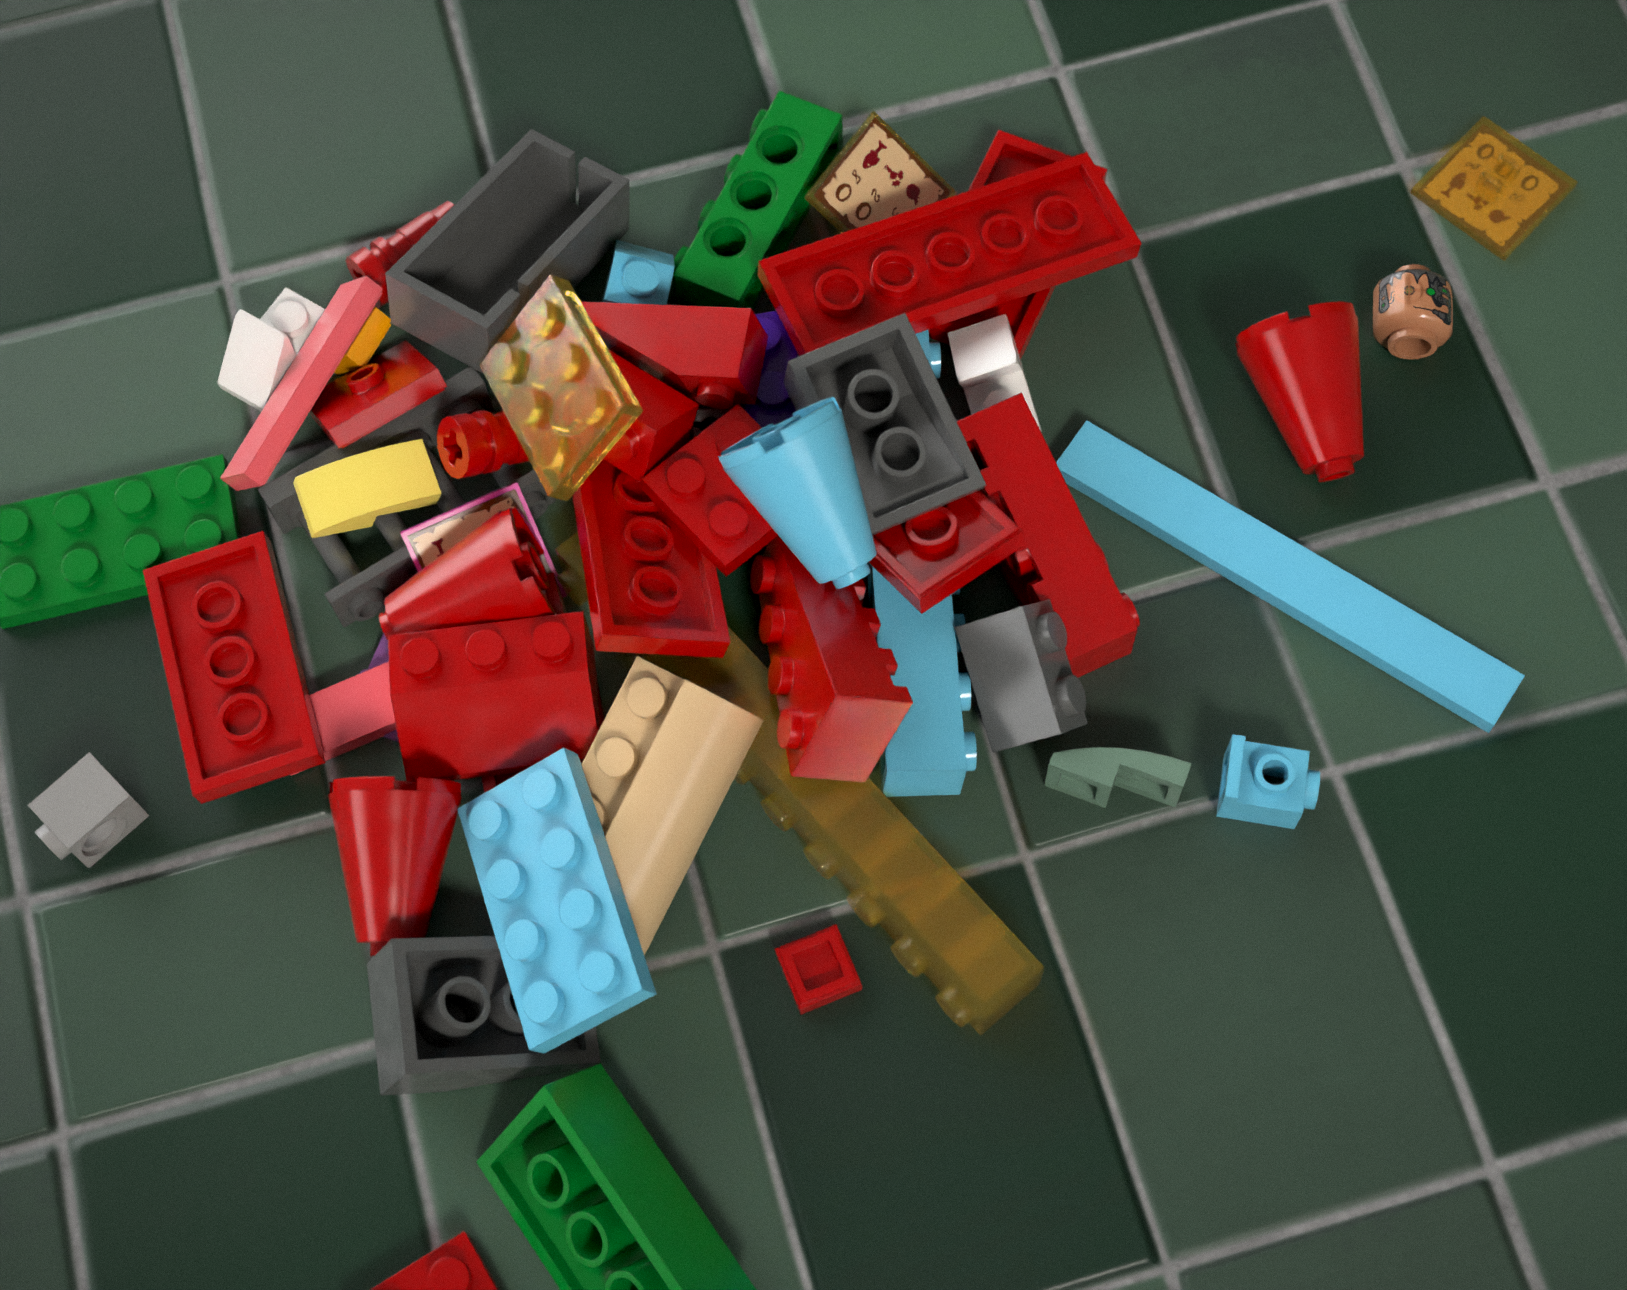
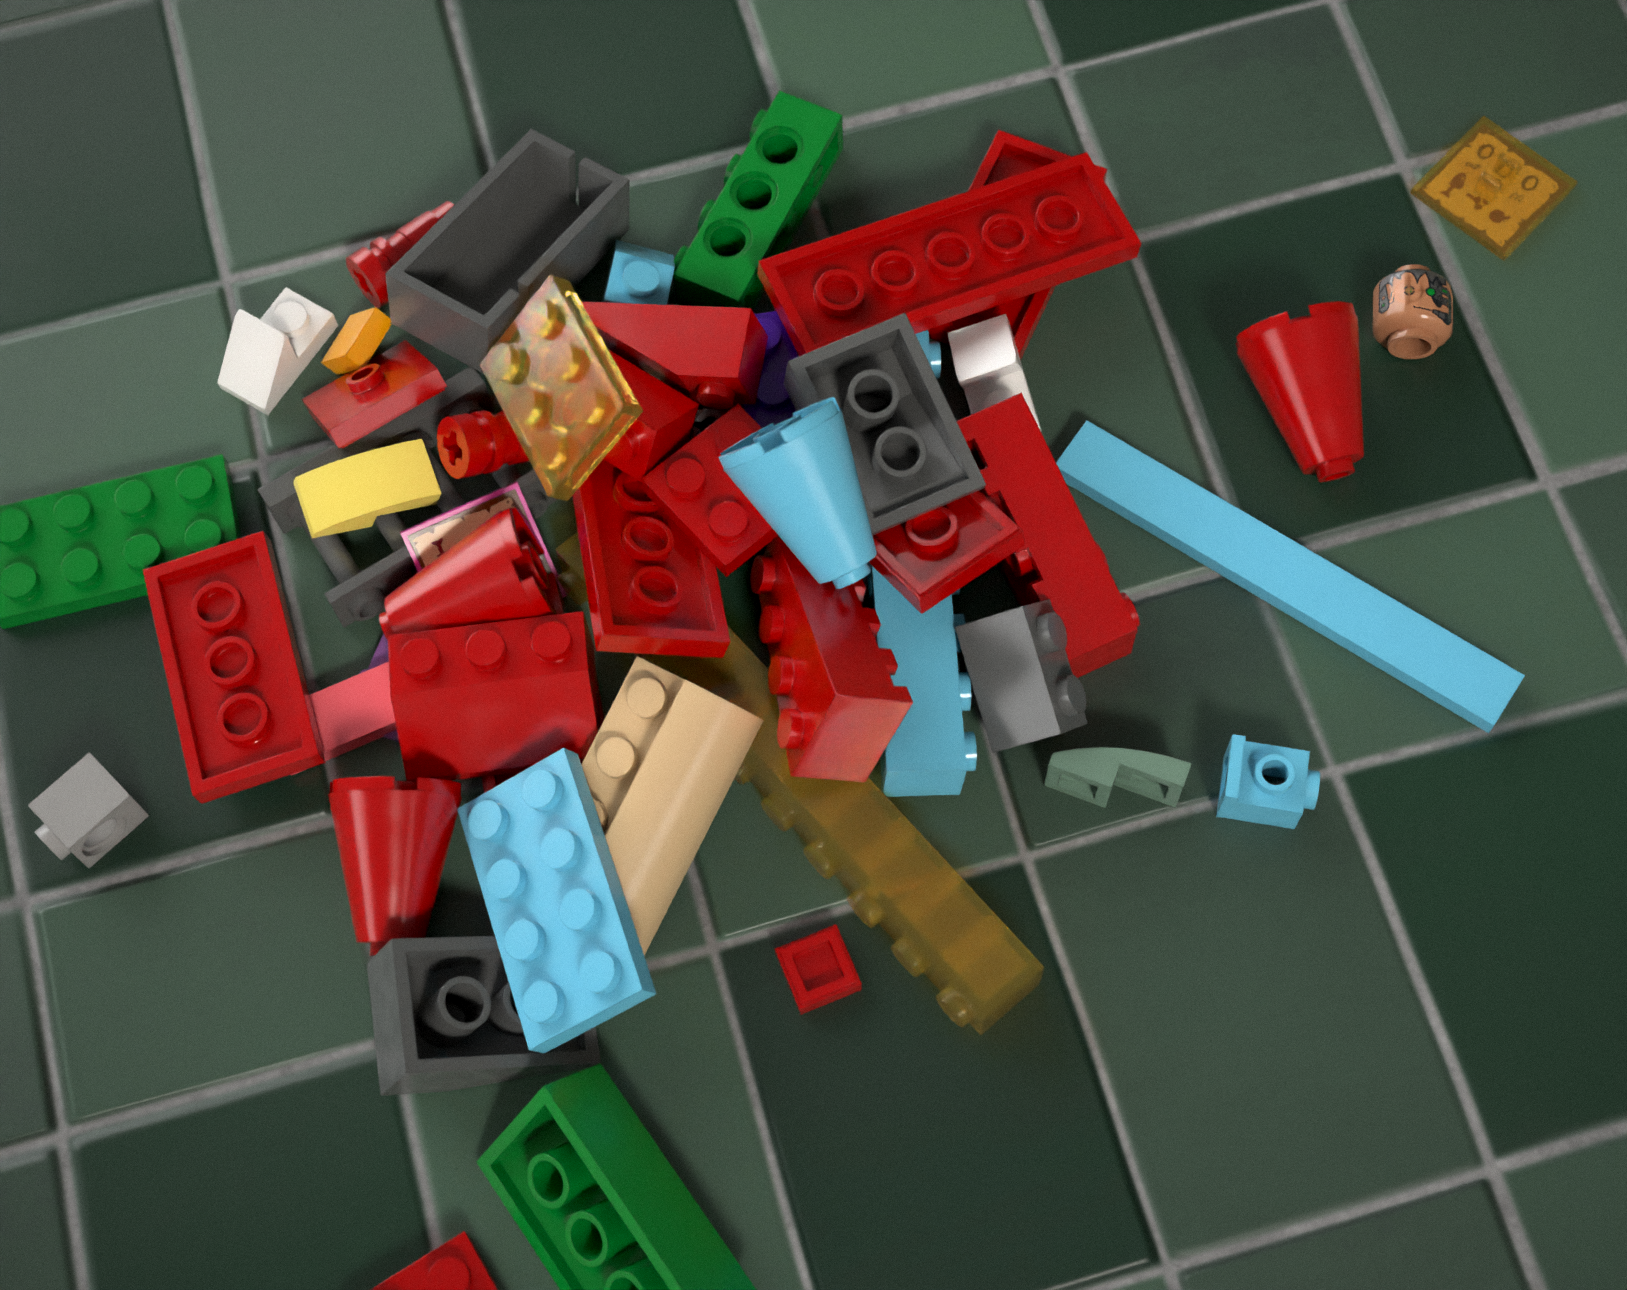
coral tile [220,275,383,491] -> none
tan piece [804,111,957,233] -> none

